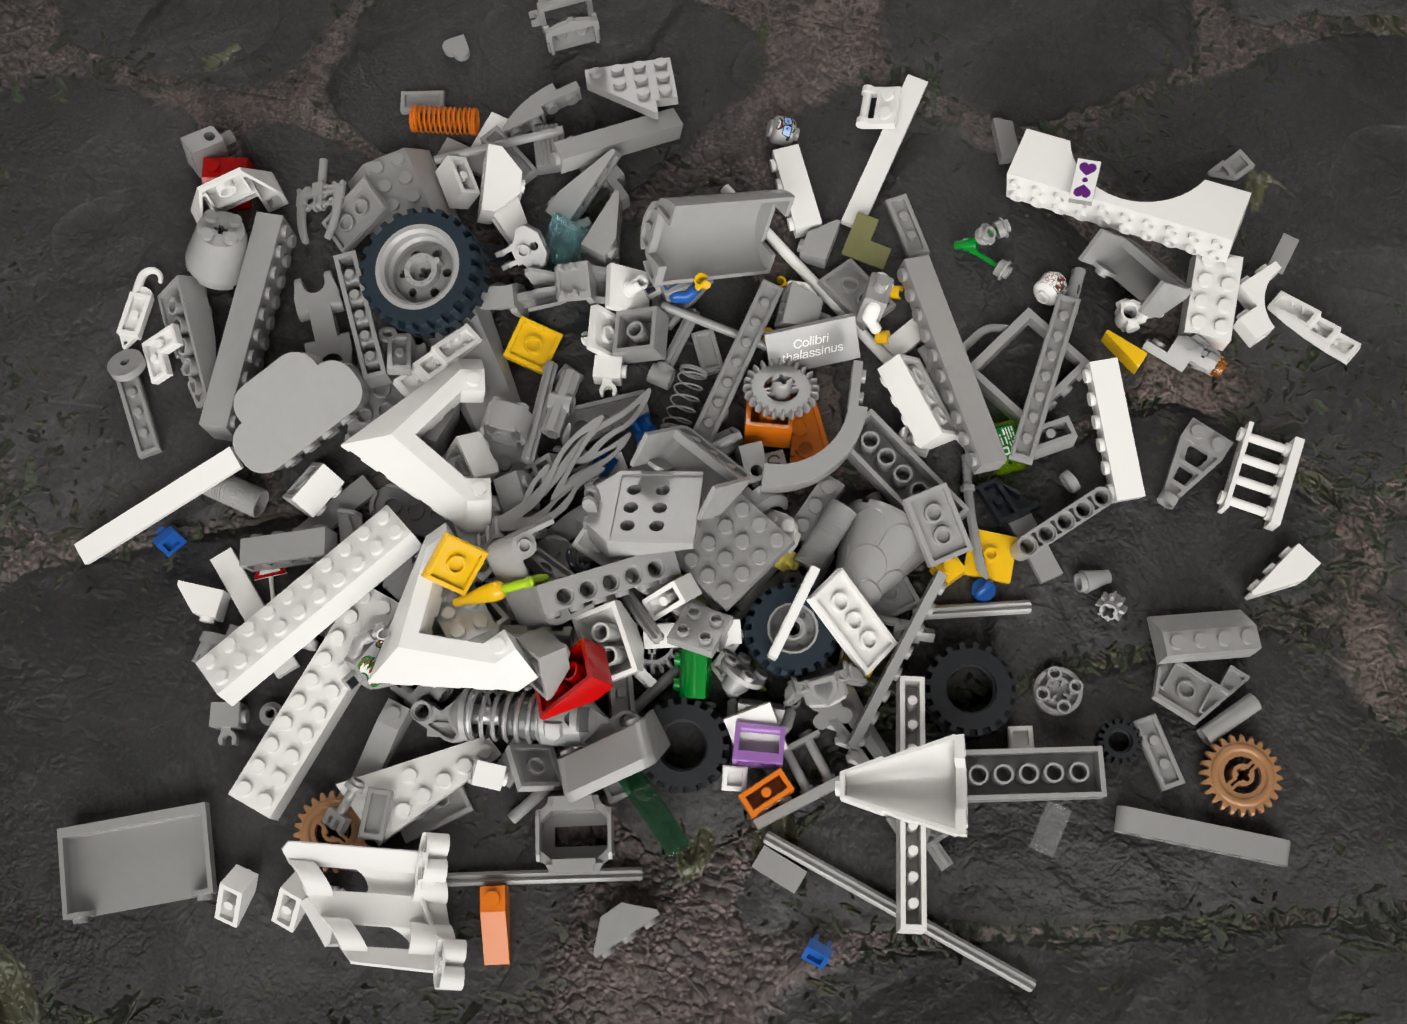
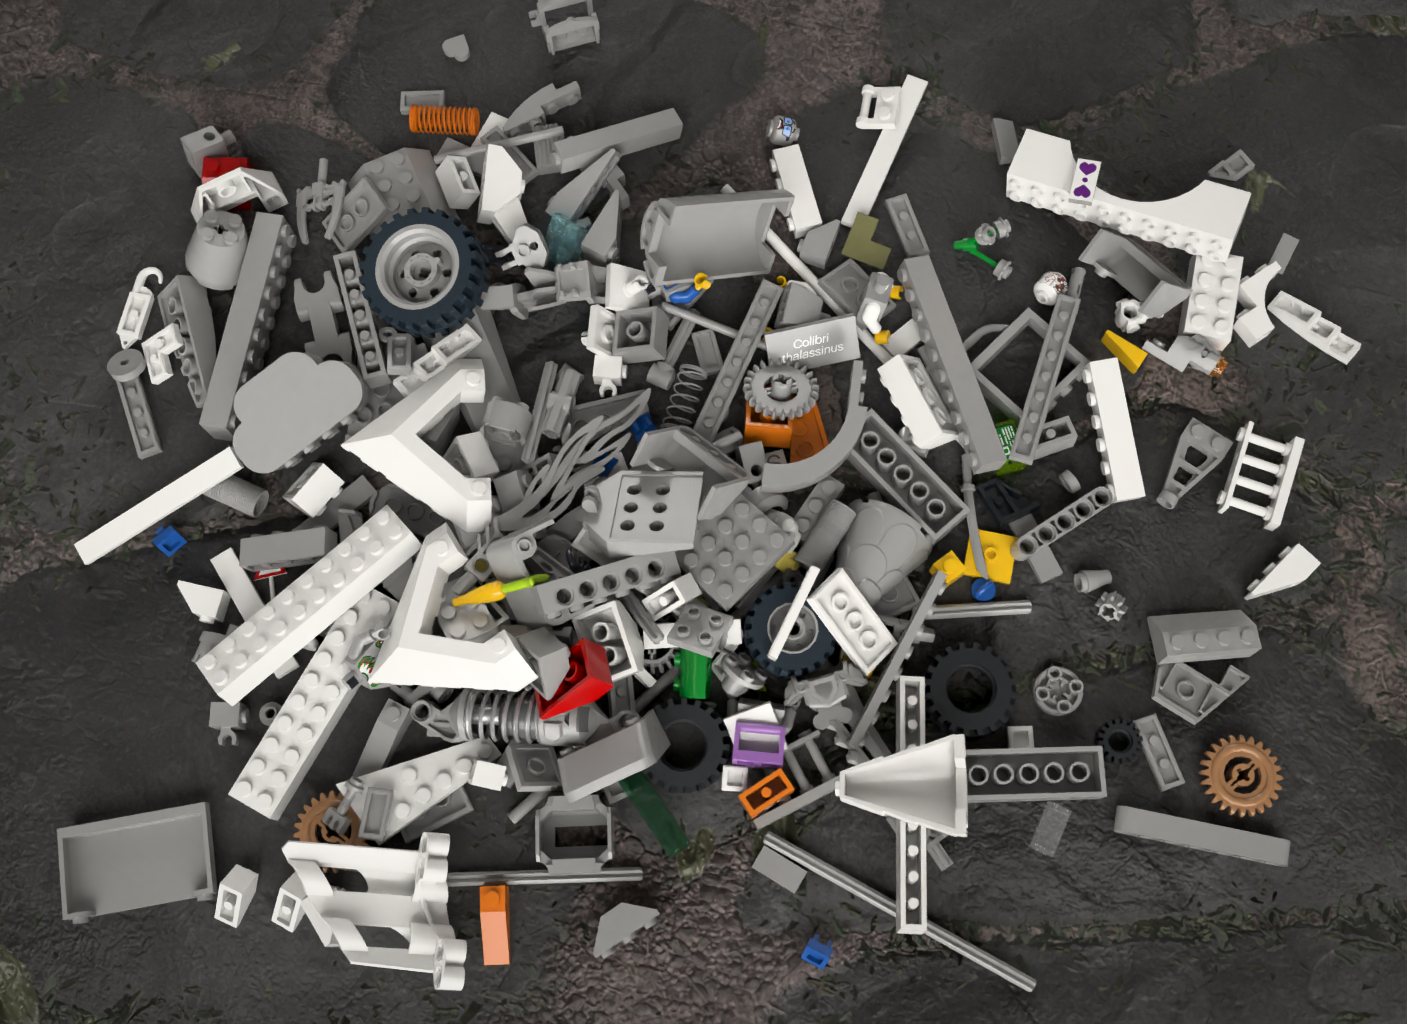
yellow tile [421,531,488,596] -> none
yellow tile [503,315,563,375] -> none
light grey wing [585,57,679,119] -> none
light grey plate [901,482,973,568] -> none
light grey piece [1197,693,1262,746] -> none

